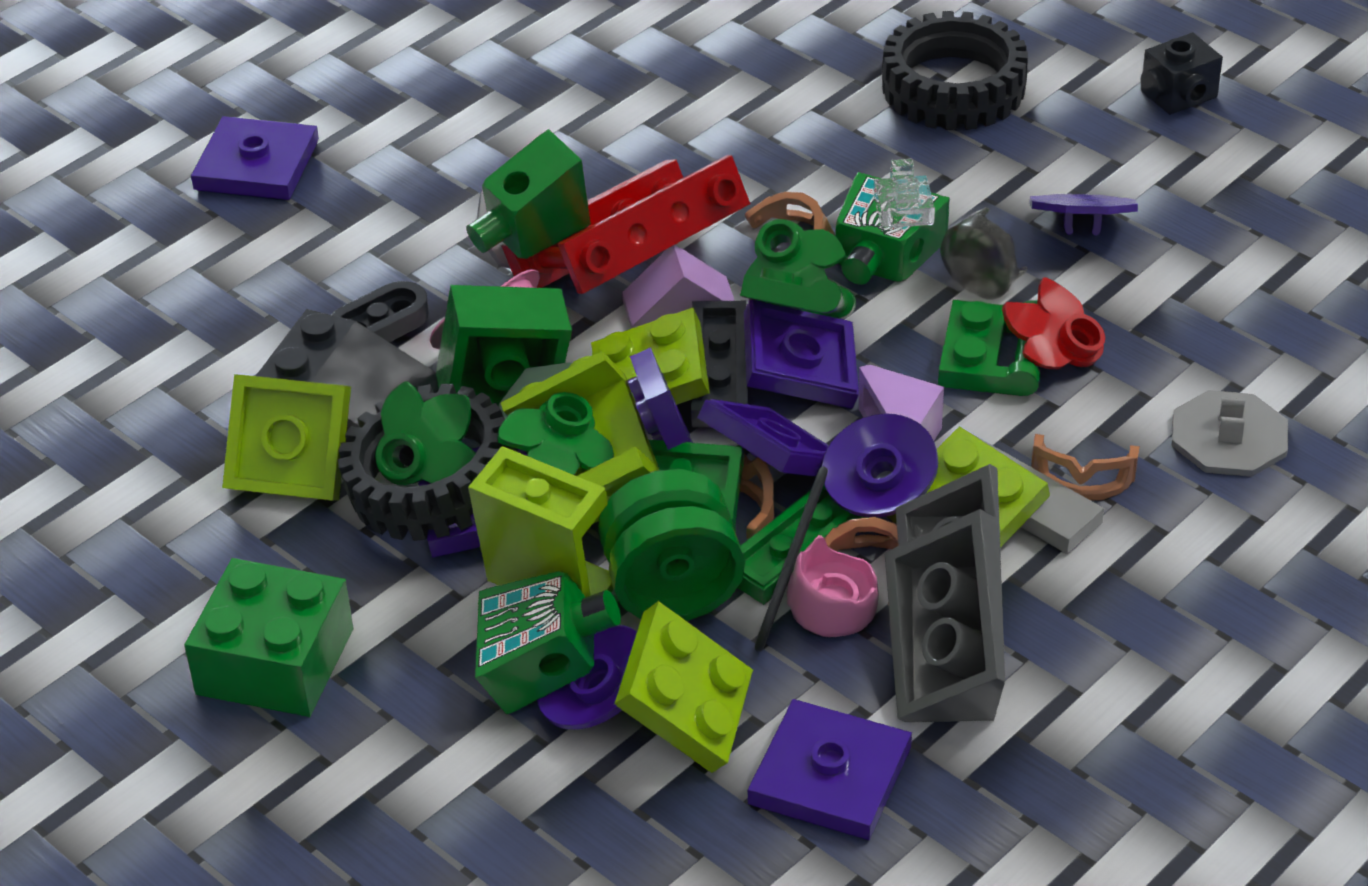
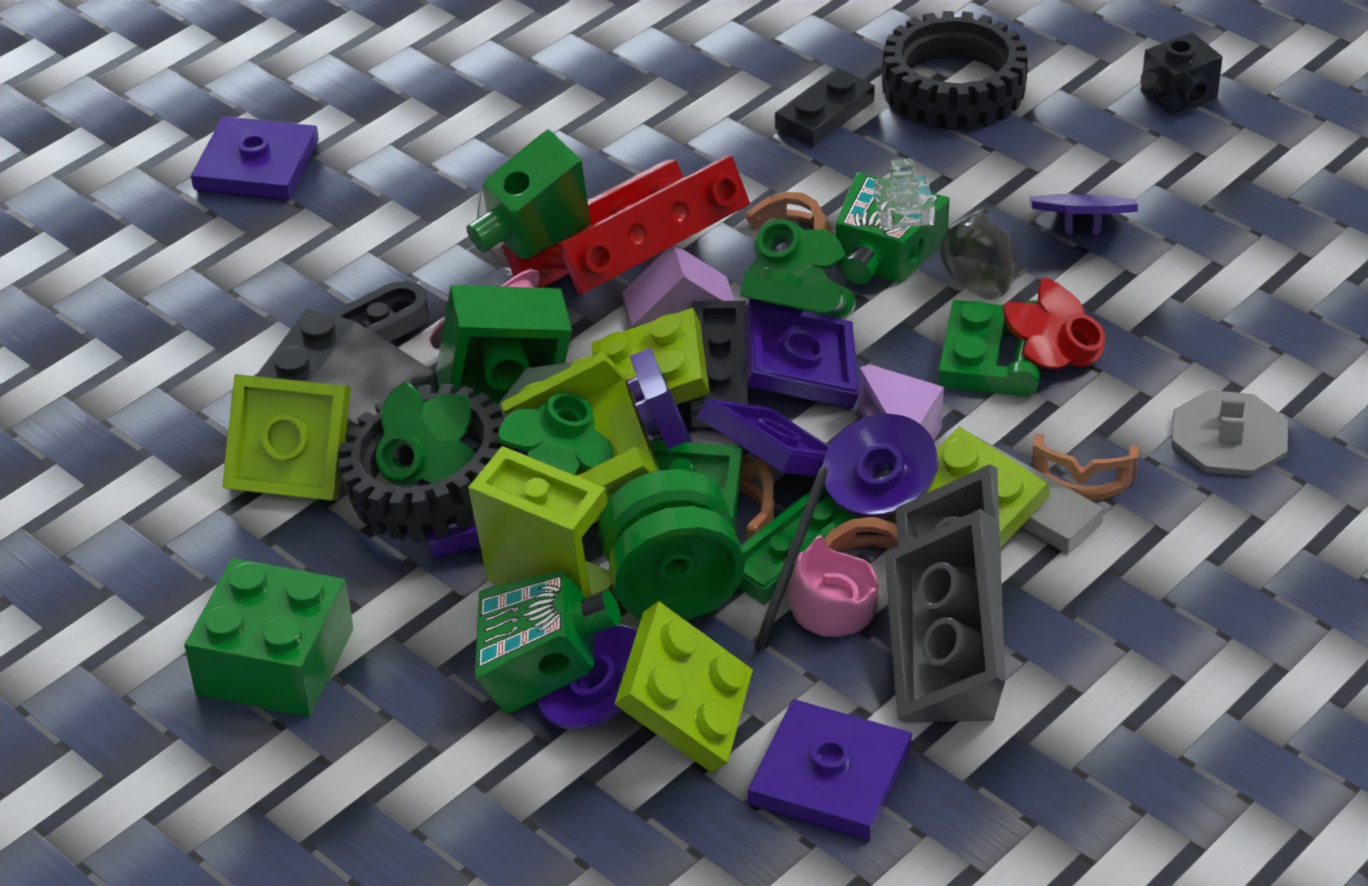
none -> black plate [775,67,875,147]

